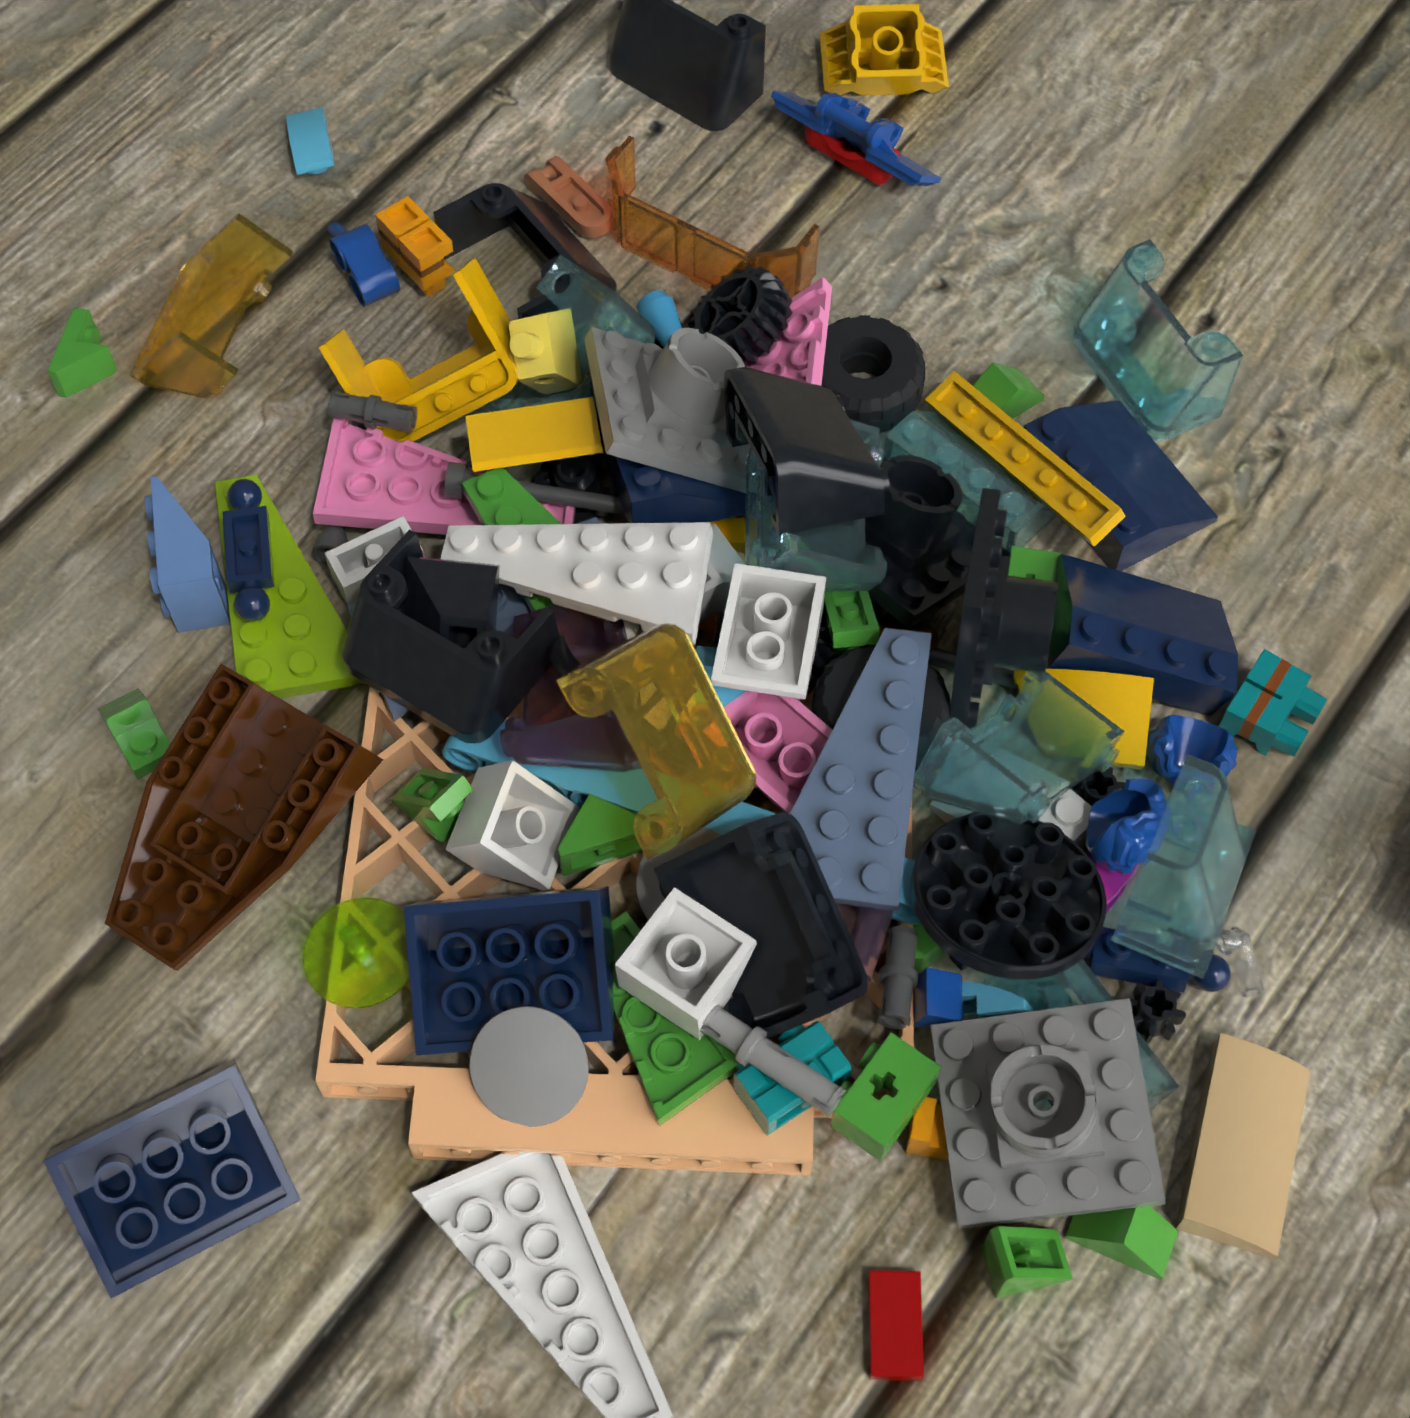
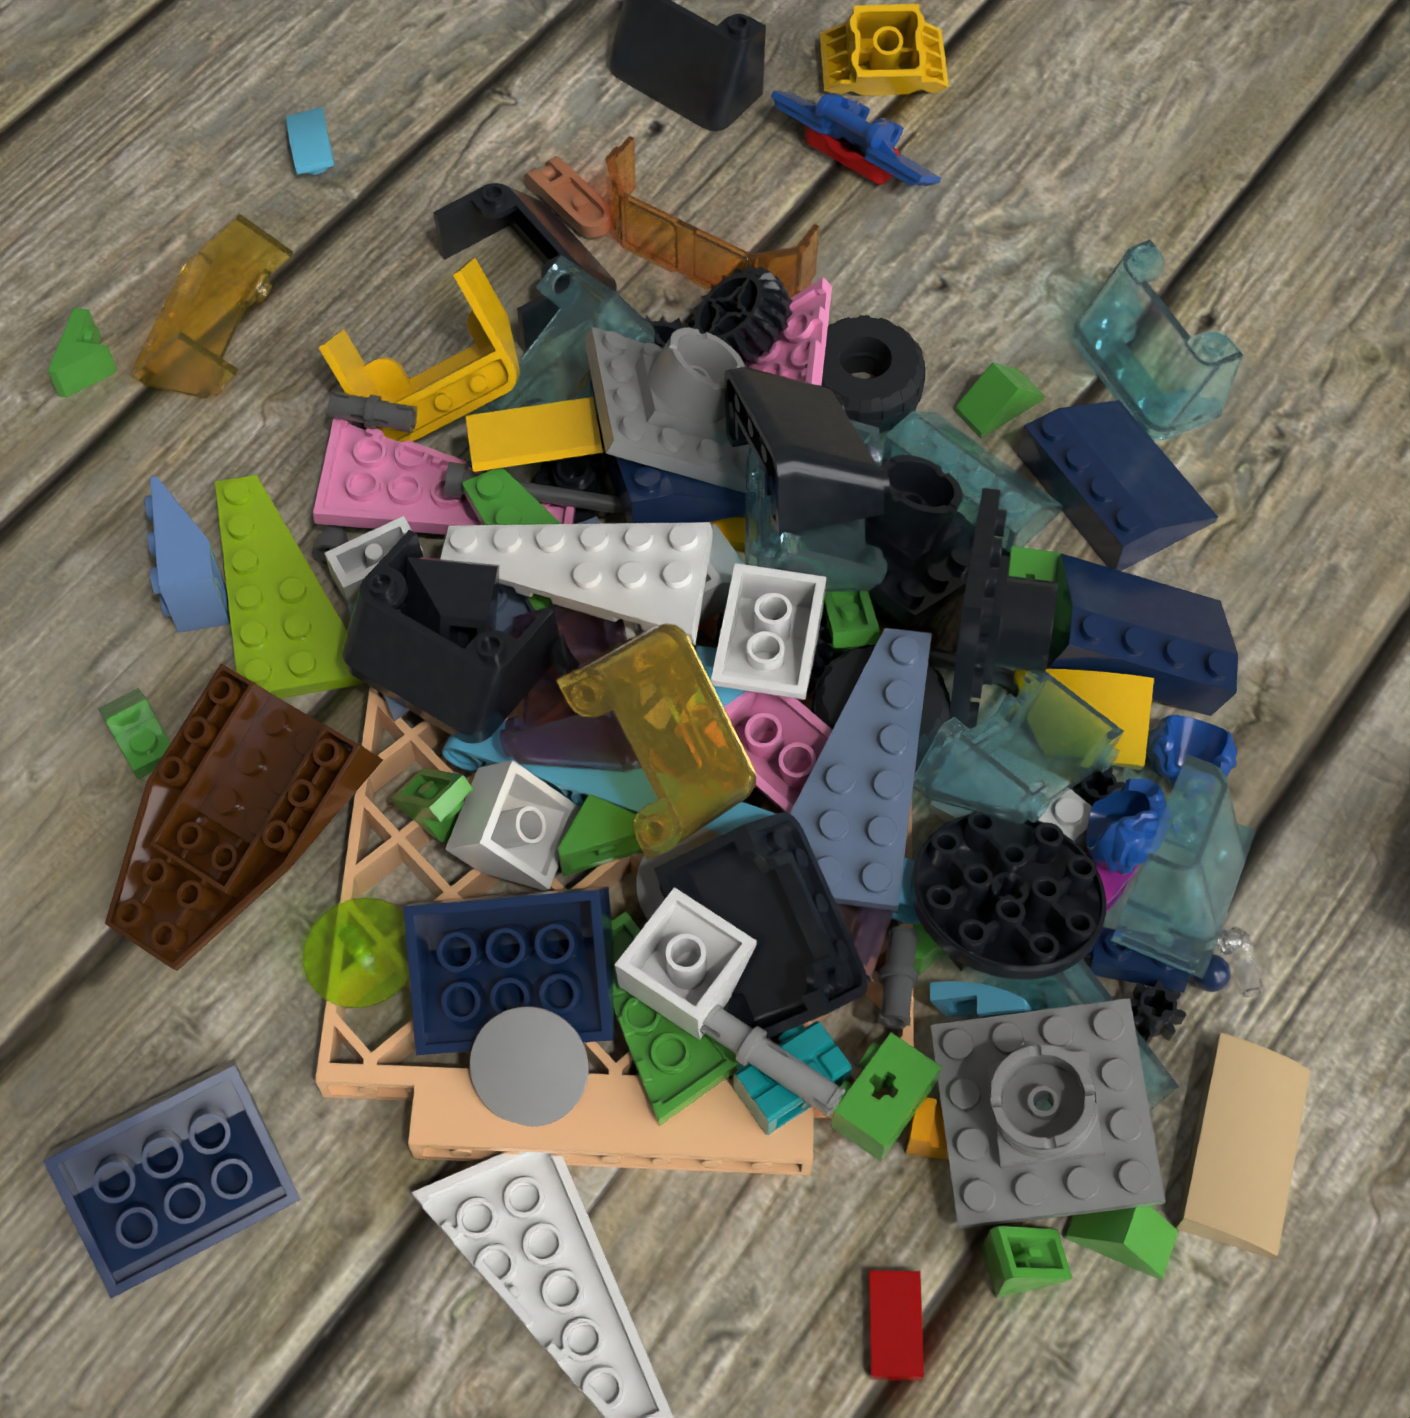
dark blue plate [223,479,275,621] -> none
blue beam [327,222,400,306] -> none
light orange hips [375,196,456,296] -> none
light yellow torso [509,308,583,395] -> none
dark azure cone [636,290,682,348] -> none
blue slope [913,967,963,1028] -> none
yellow plate [925,371,1126,547] -> none
teal hips [1219,649,1328,757] -> none

